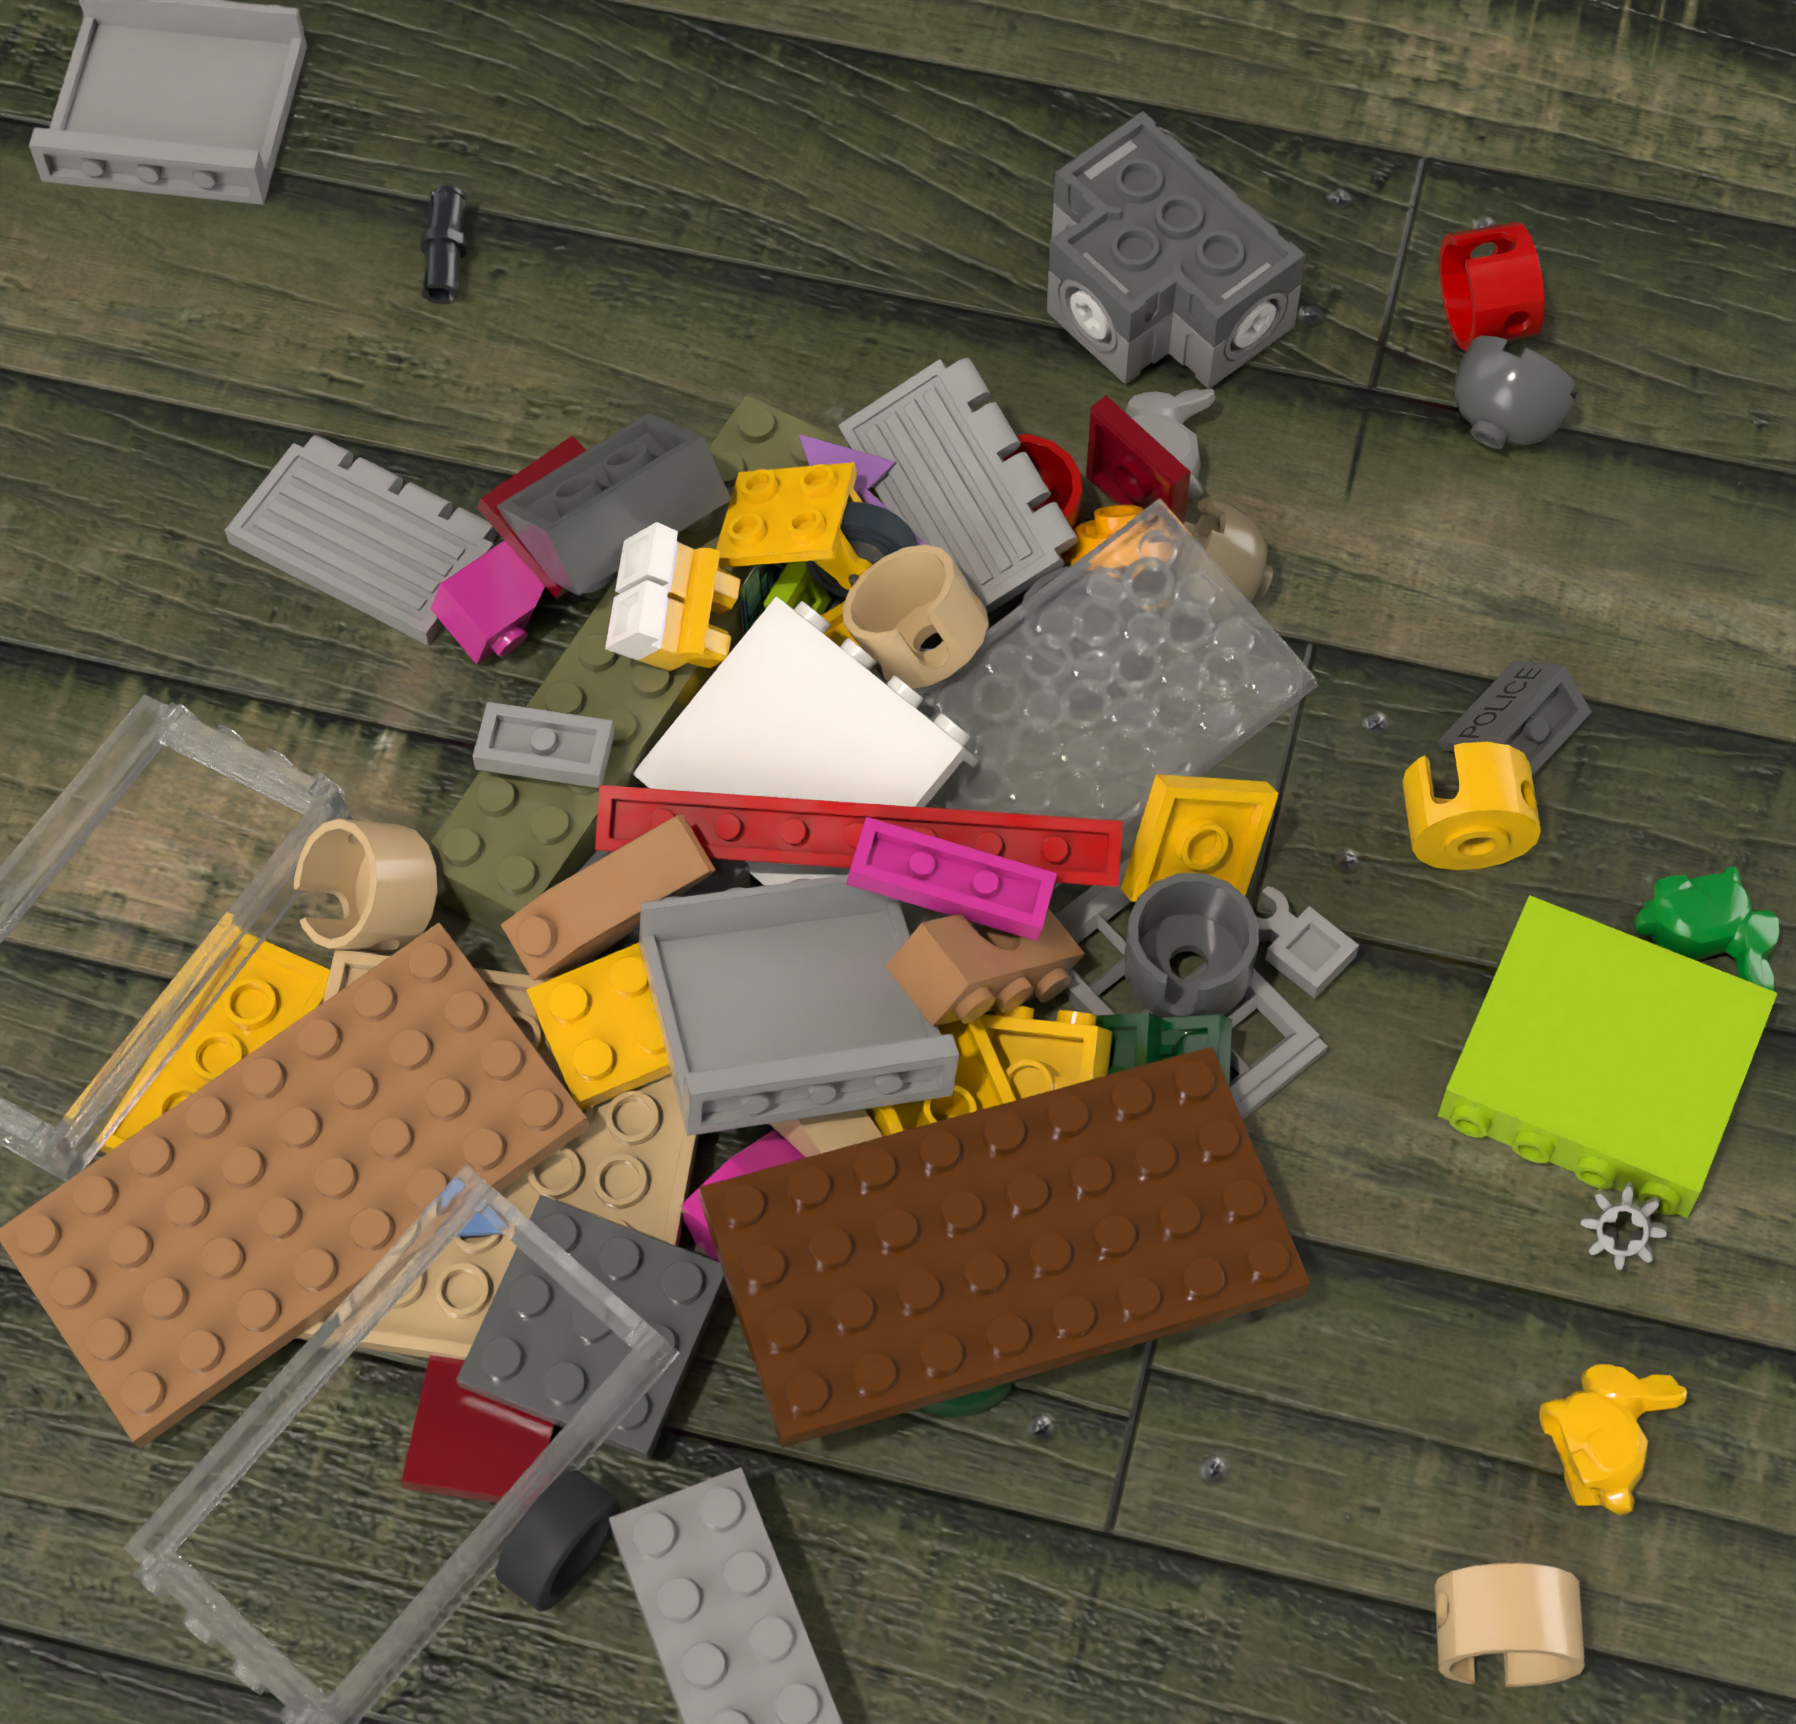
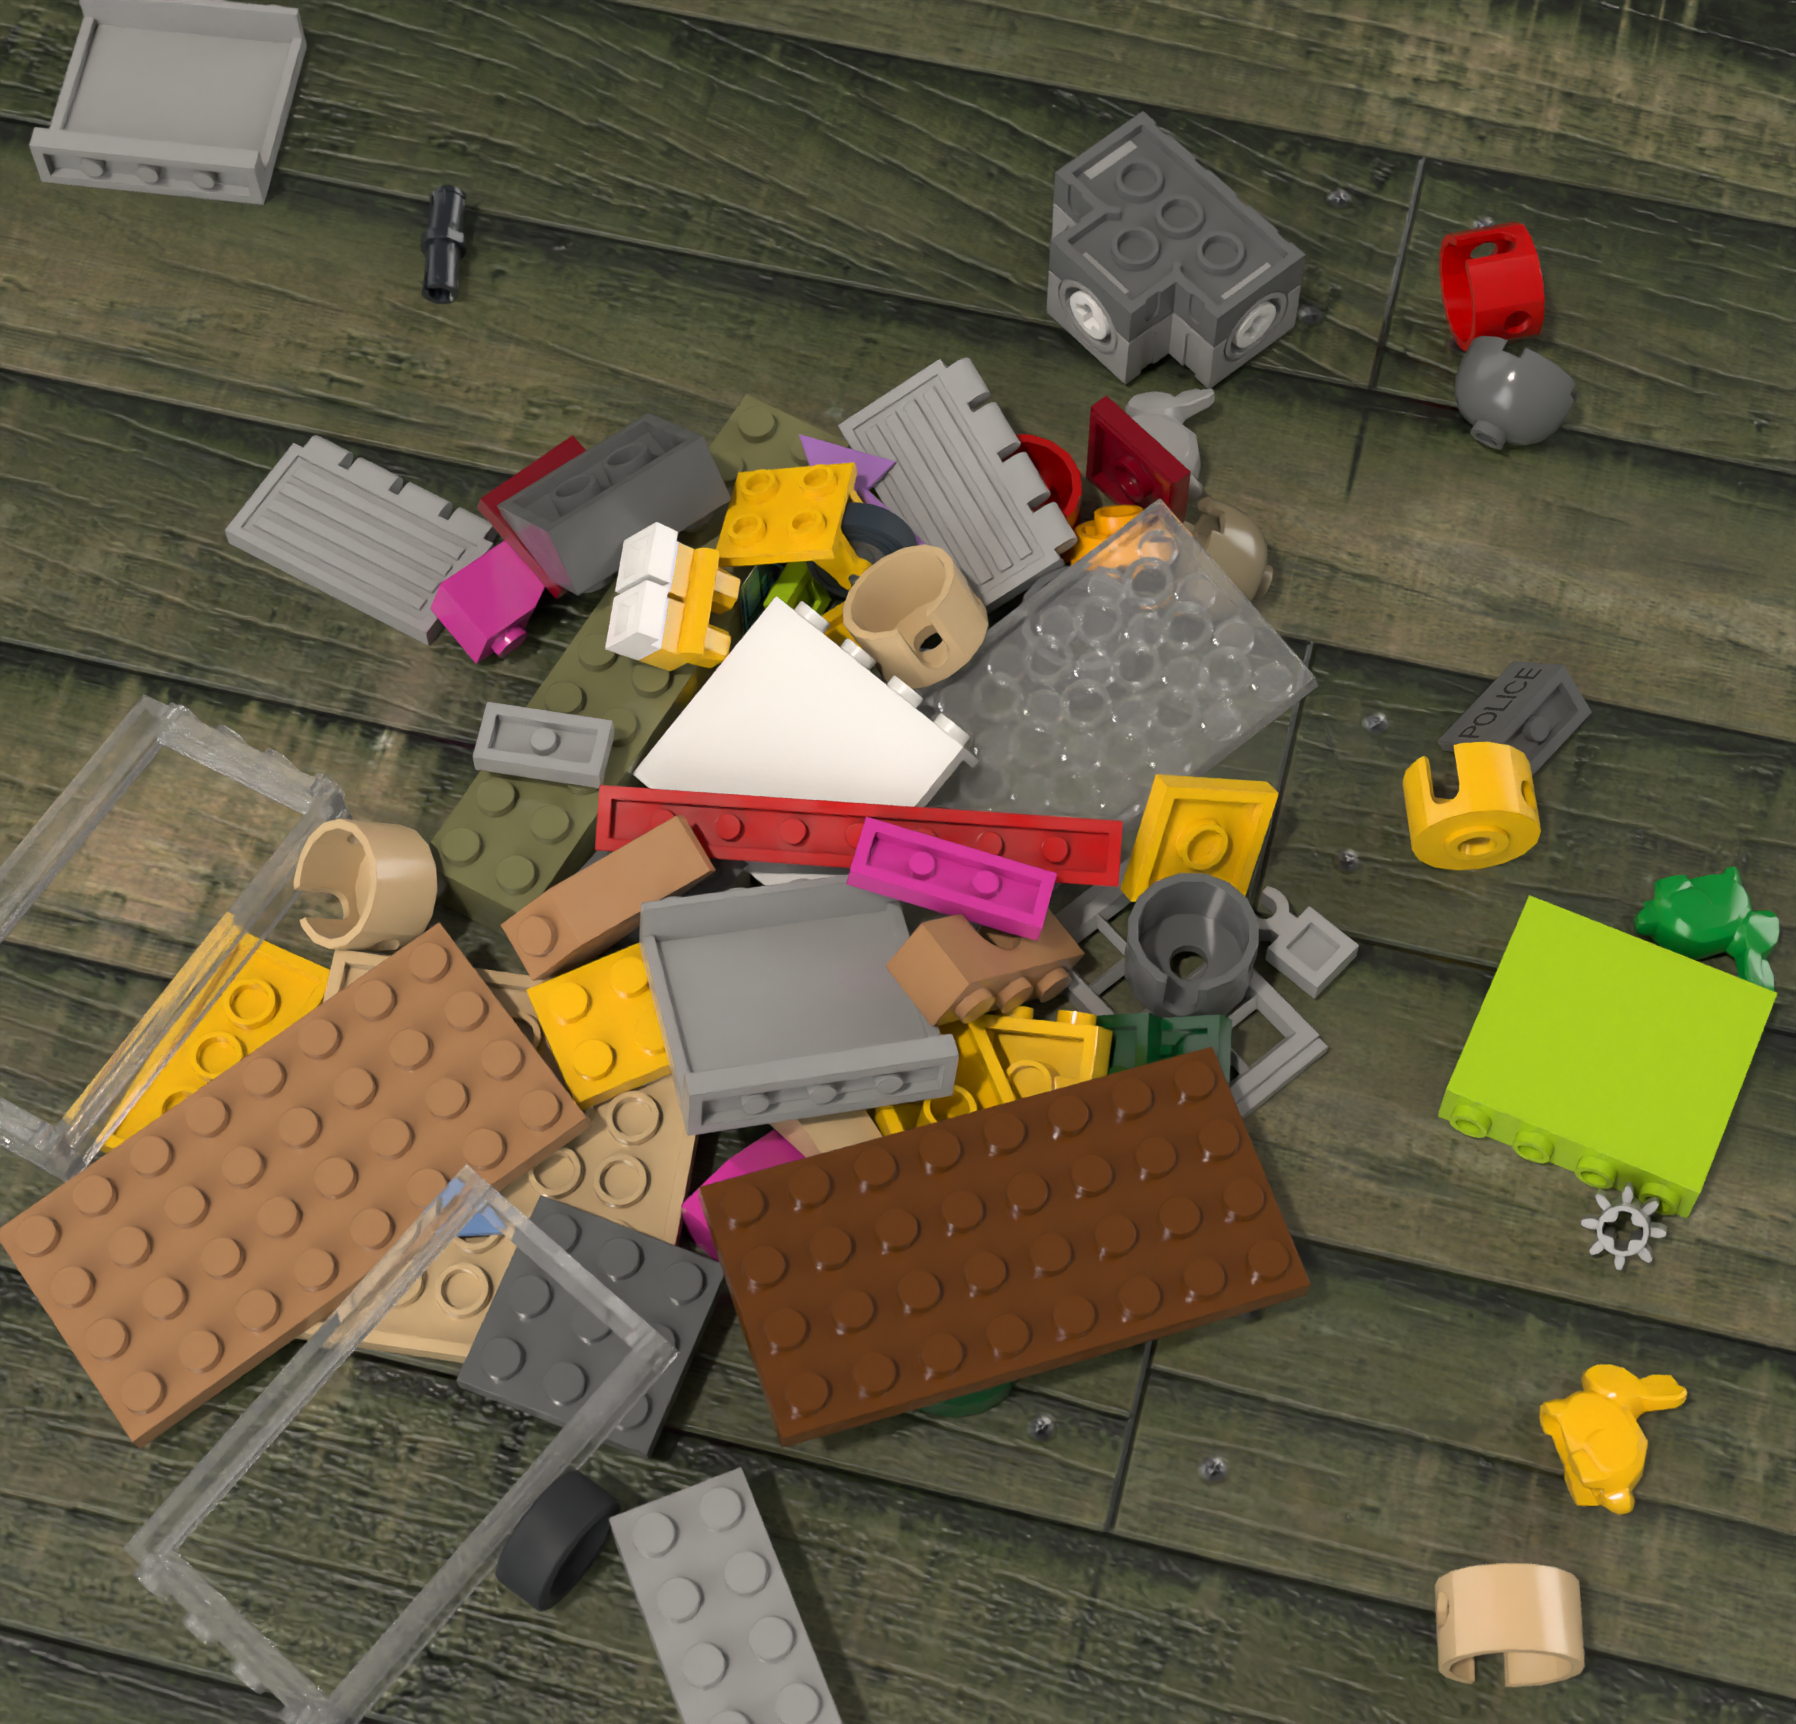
dark red tile [401,1355,557,1508] -> none

